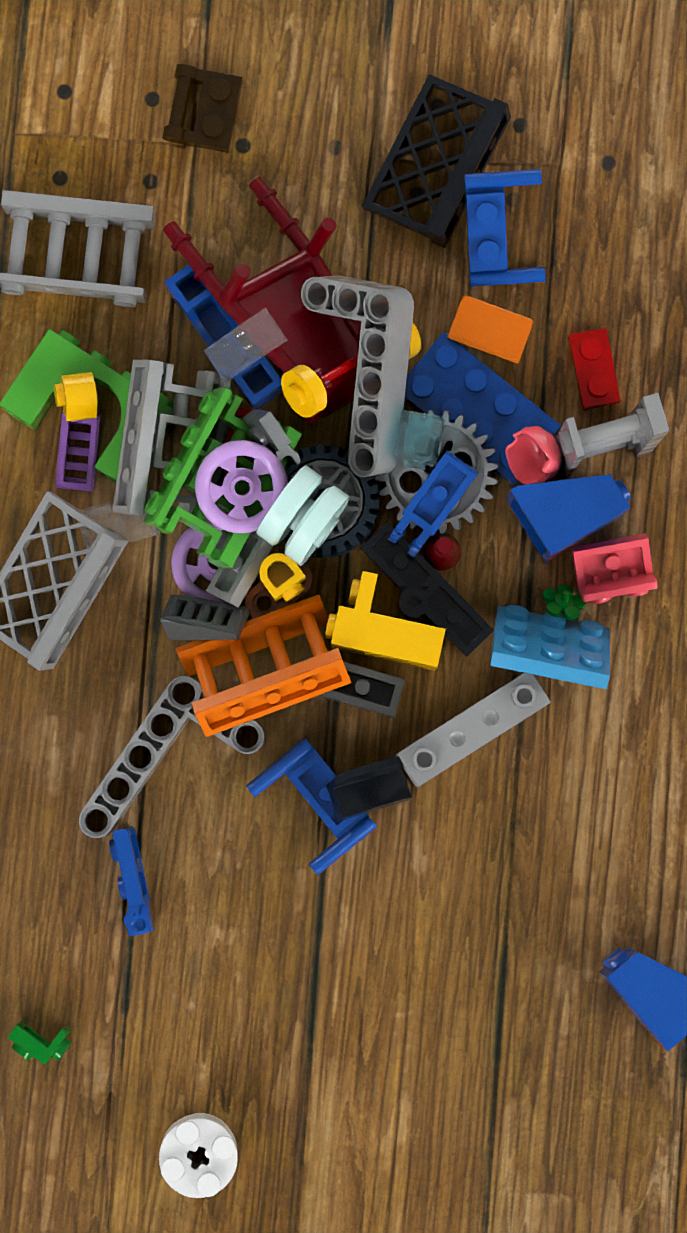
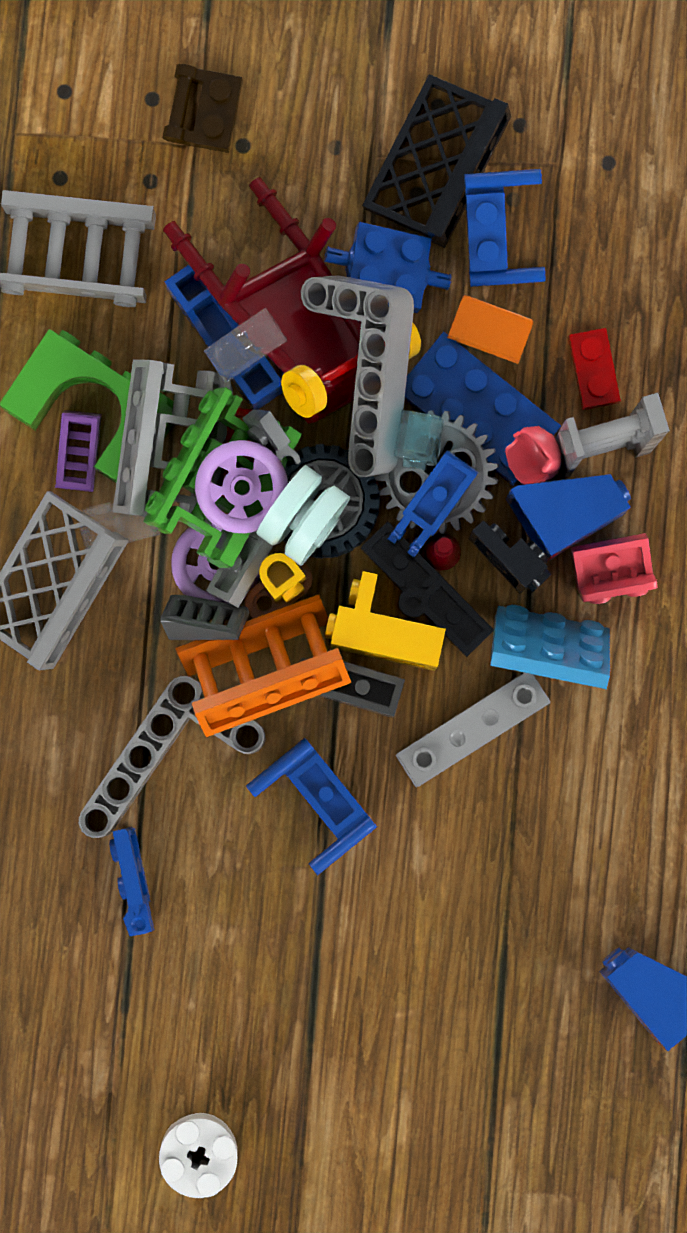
green bracket [7,1021,72,1065] -> none
yellow plate [54,372,97,421] -> none
black panel [326,756,412,821] -> none
green plant [542,584,586,620] -> none
none -> blue plate [324,222,452,313]
none -> black plate [469,520,552,594]

